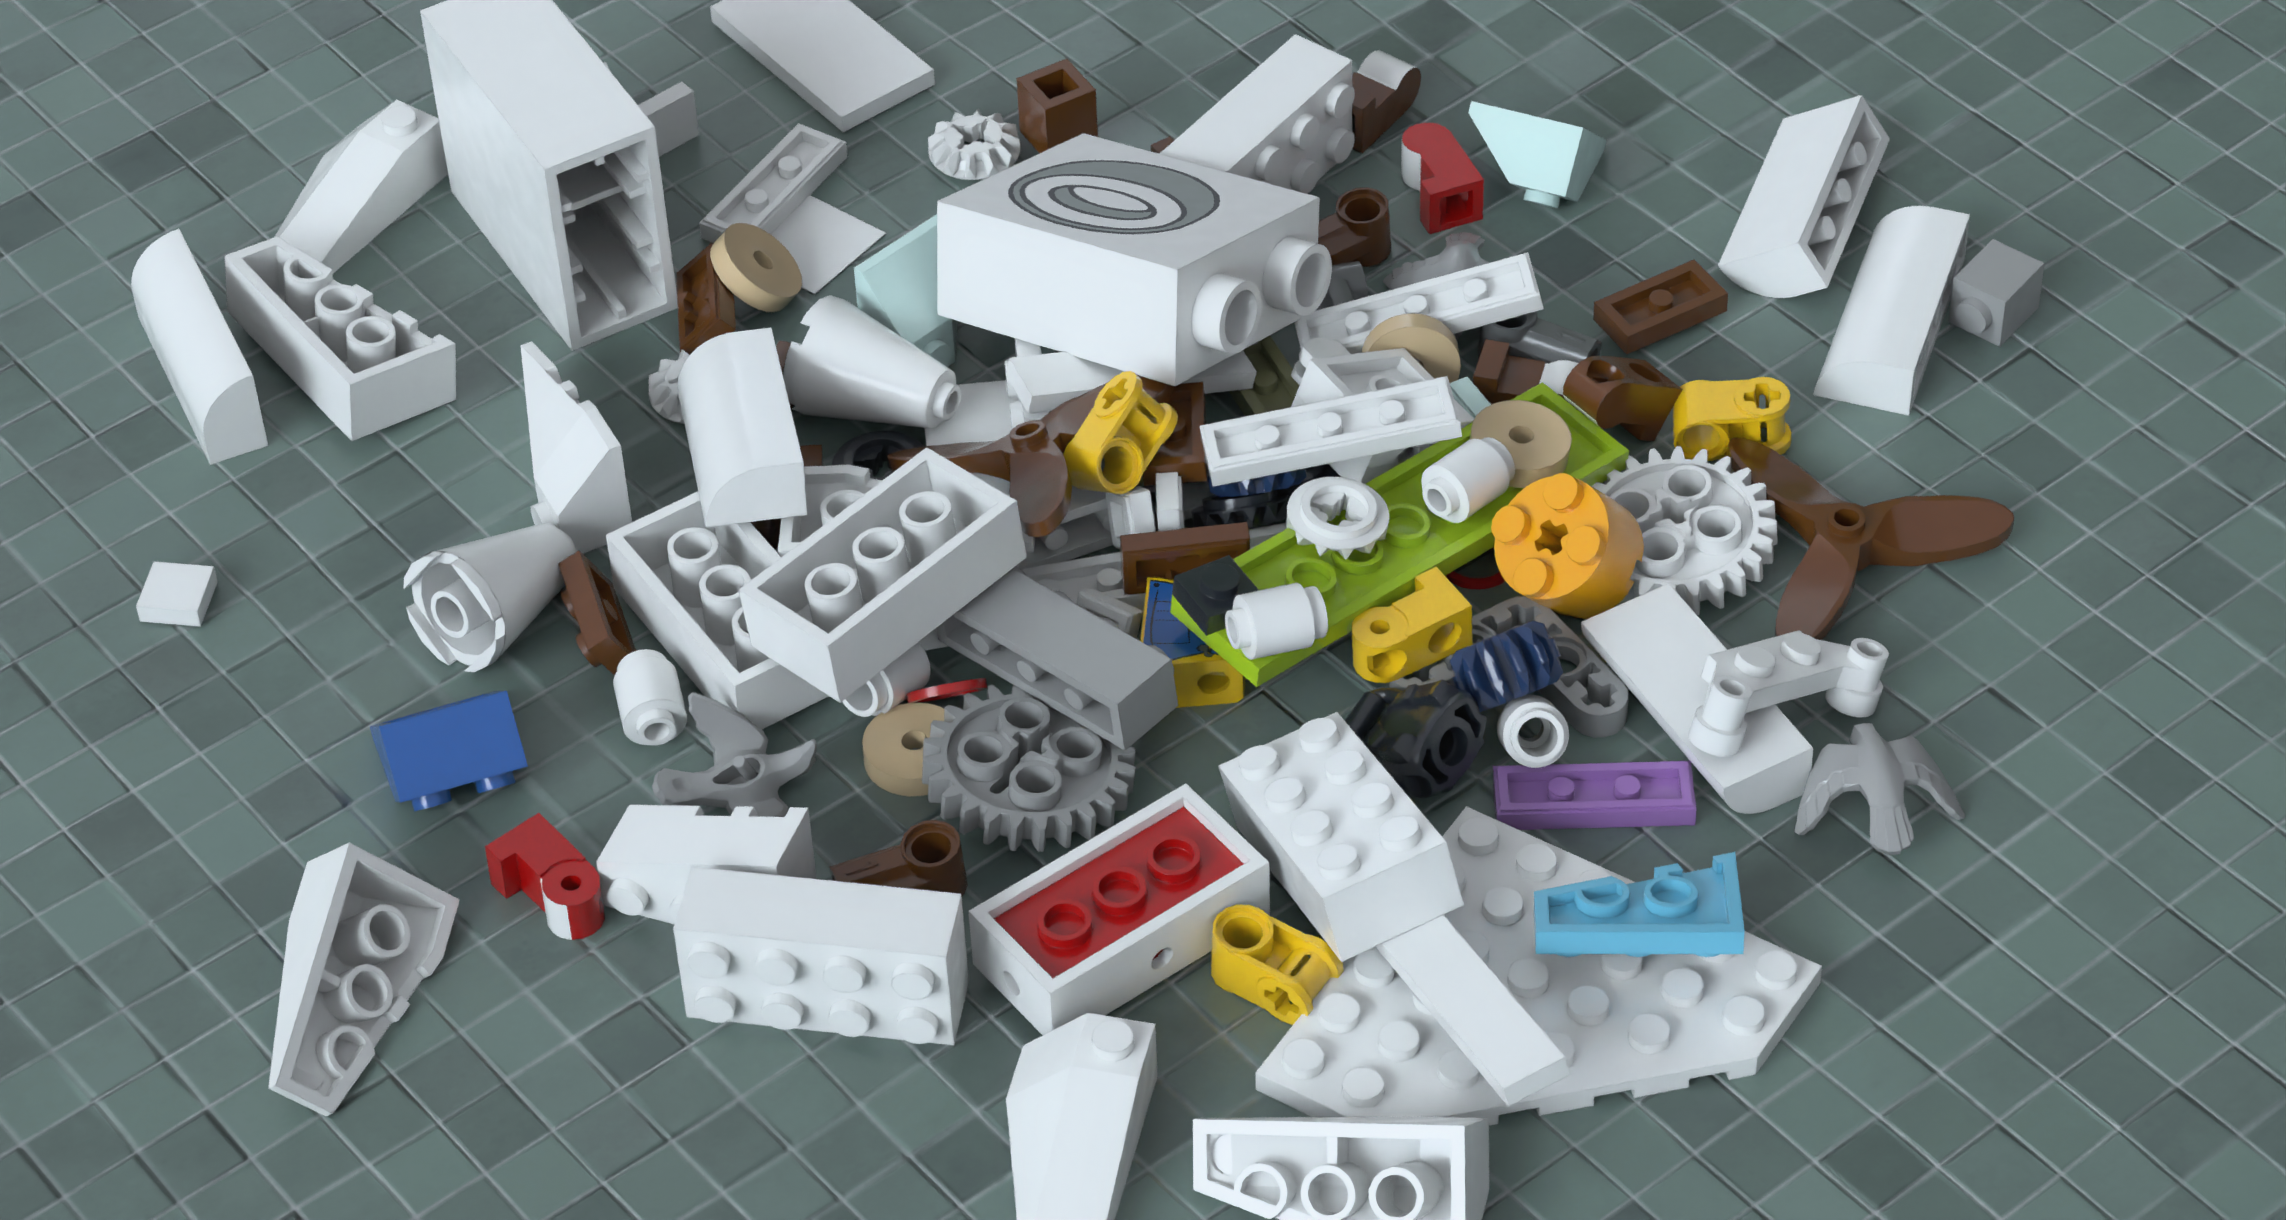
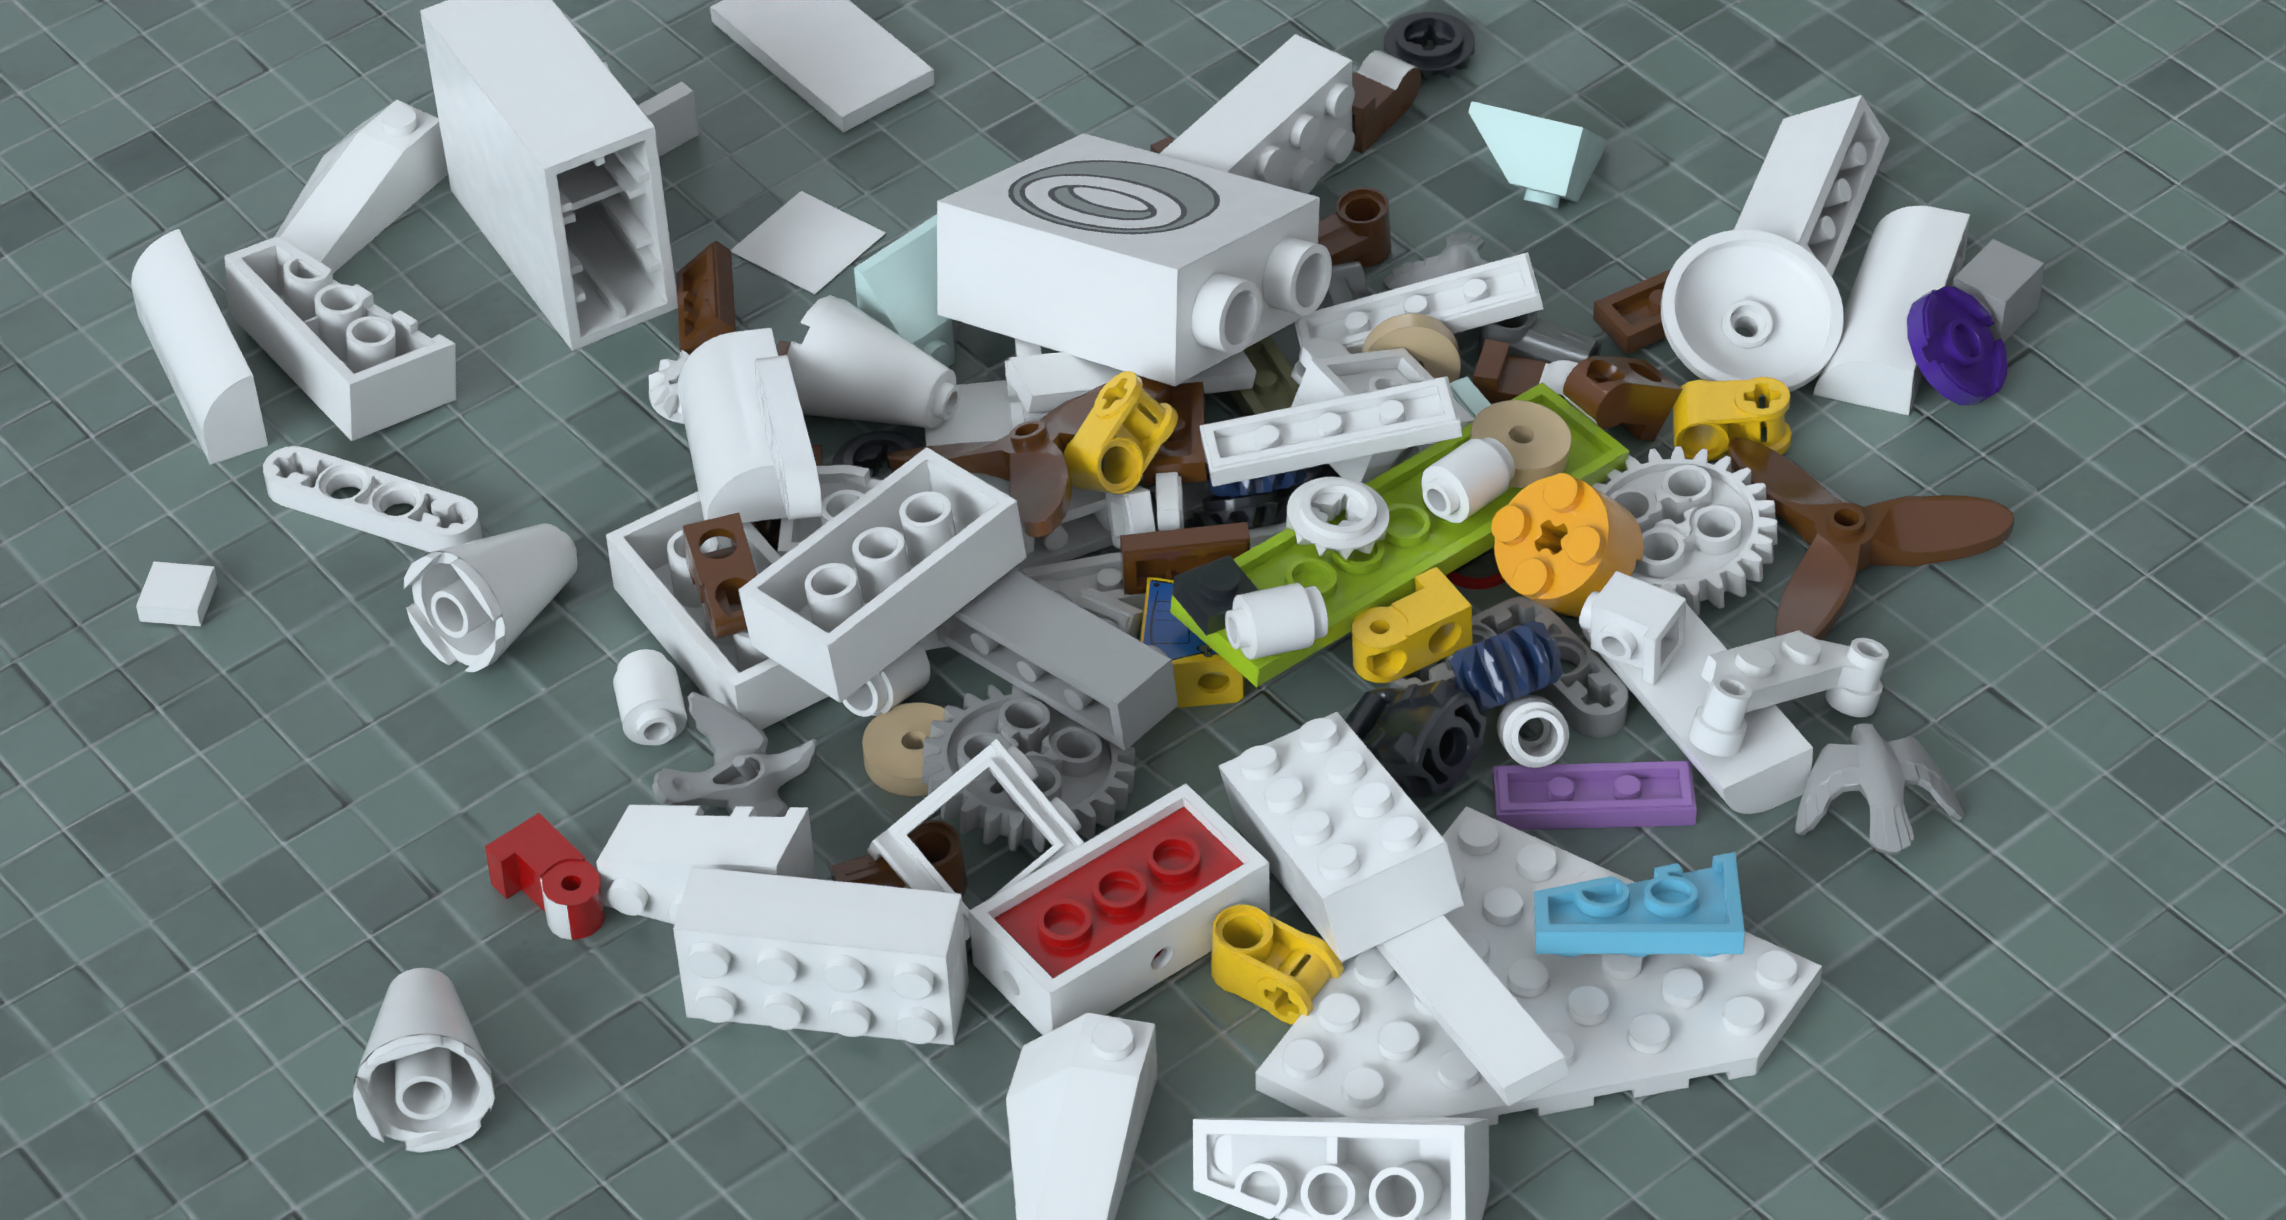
white wedge [268,842,460,1116] -> none
blue slope [370,690,528,811] -> none
white wedge [521,341,632,553] -> none
reddish brown plate [558,550,636,676] -> none
white tile [699,123,847,243] -> none
tan piece [710,223,802,312] -> none
red piece [907,678,988,704] -> none
white gear [928,109,1021,180] -> none
reddish brown brick [1017,58,1098,153] -> none
red leg [1401,122,1484,235] -> none
none -> white beam [263,446,482,552]
none -> white cone [353,968,495,1153]
none -> reddish brown leg [683,512,757,639]
none -> white beam [755,355,822,520]
none -> white window [867,739,1084,943]
none -> black gear [1384,12,1475,81]
none -> white brick [1579,571,1686,685]
none -> white dish [1661,229,1844,397]
none -> dark purple tile [1907,286,2008,405]

